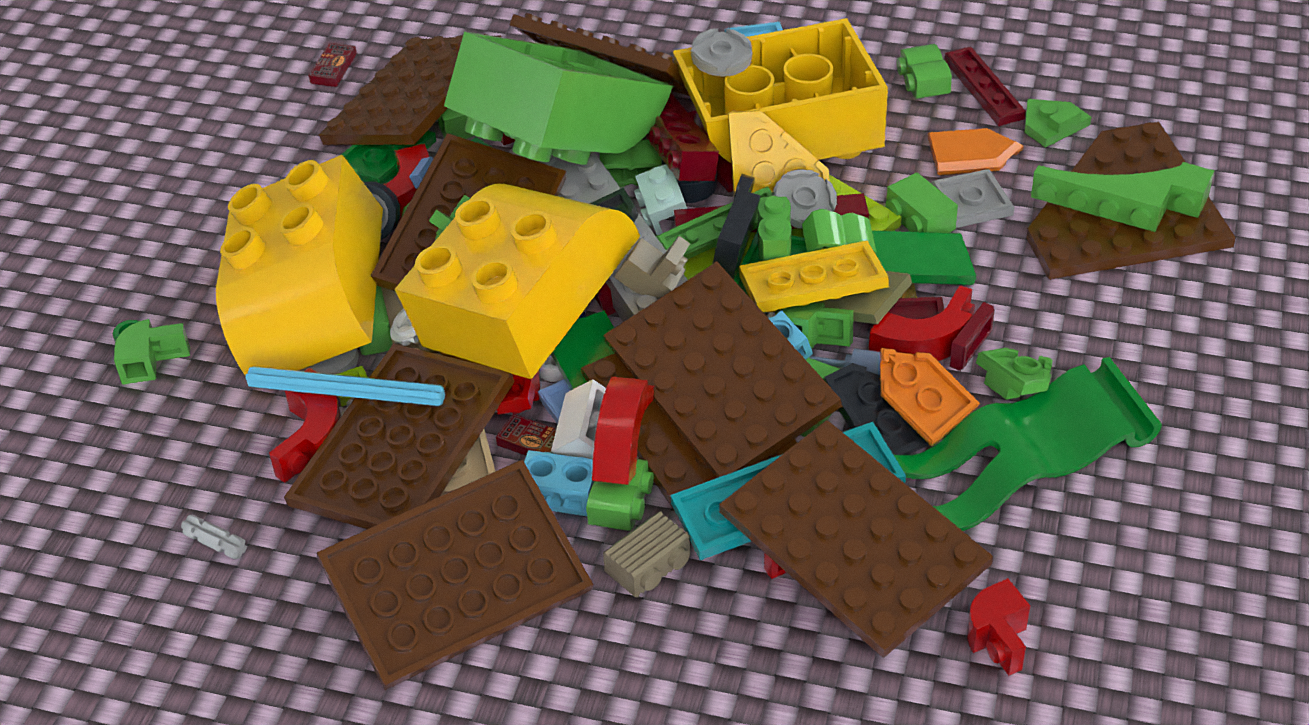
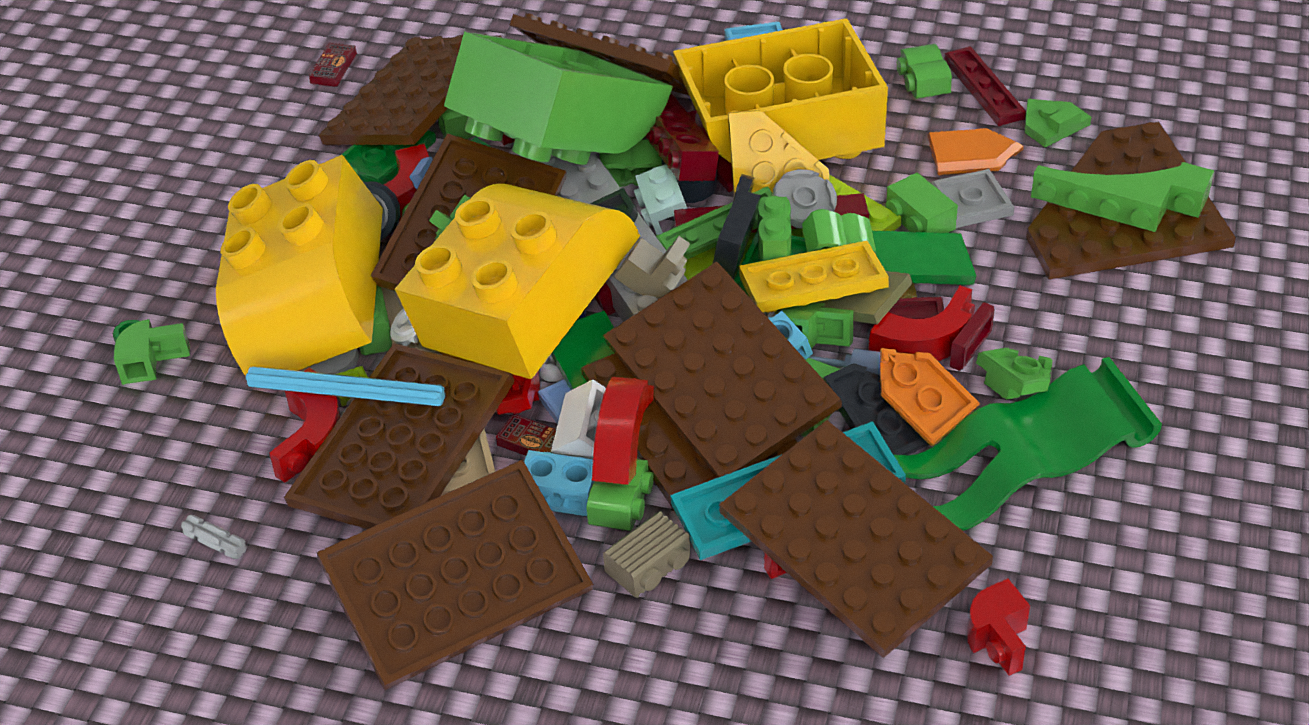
light grey tile [691,28,753,77] -> none

